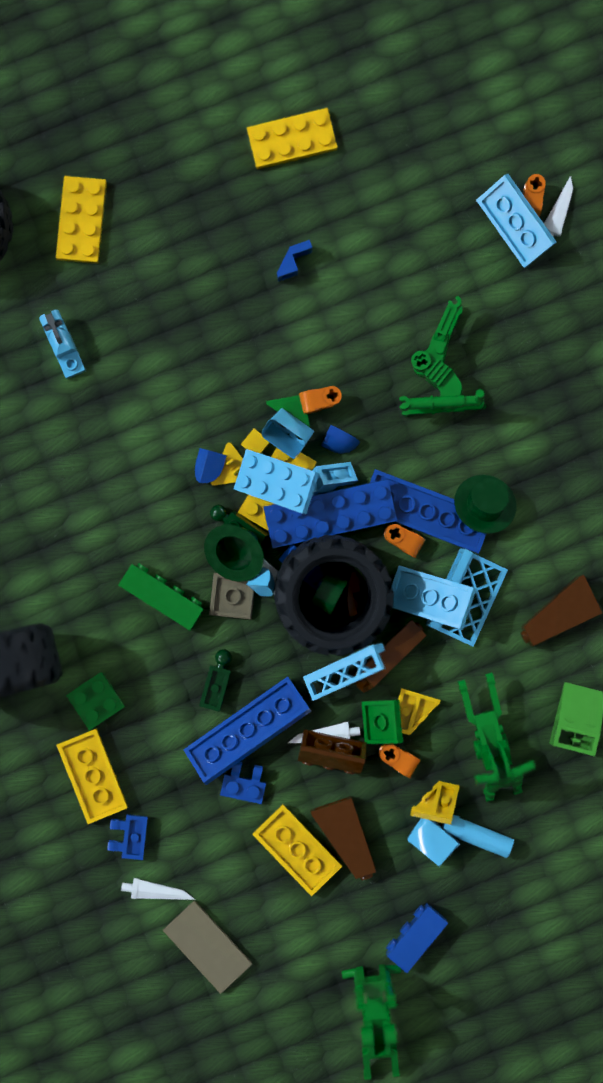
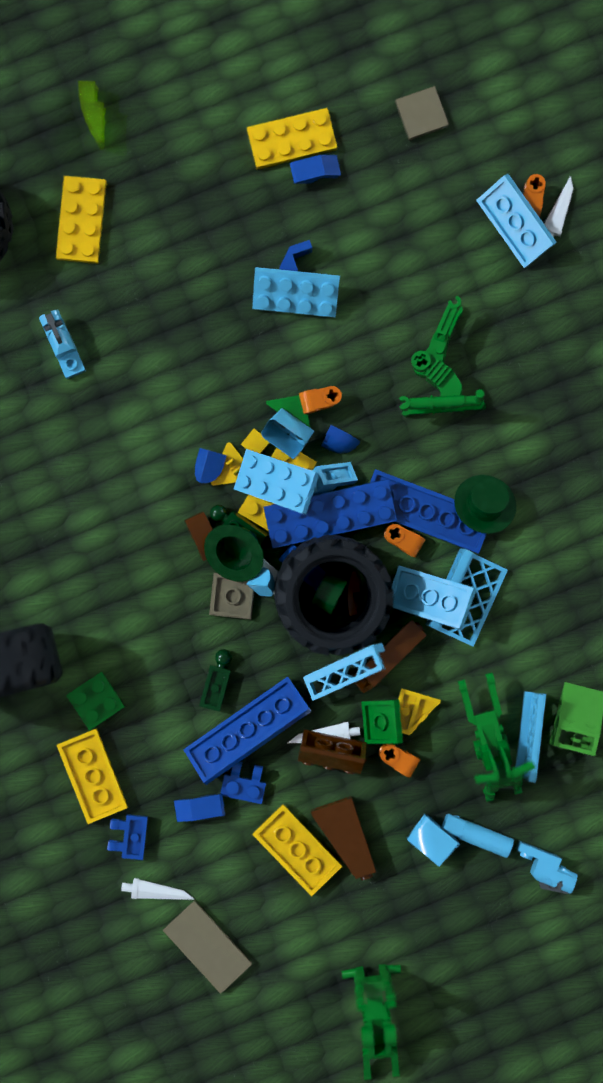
green brick [118,563,205,631] -> none
blue brick [386,903,448,973] -> none
yellow wing [410,781,460,825] -> none
reddish brown slope [520,575,602,646] -> none
none -> clear neon green slope [78,81,105,149]
none -> blue slope [174,794,225,822]
none -> reddish brown slope [184,512,212,561]
none -> medium azure plate [252,267,340,317]
none -> blue slope [290,155,341,184]
none -> dark tan tile [395,86,449,140]
none -> medium azure fence [515,691,546,782]
none -> medium azure plate [516,840,578,894]

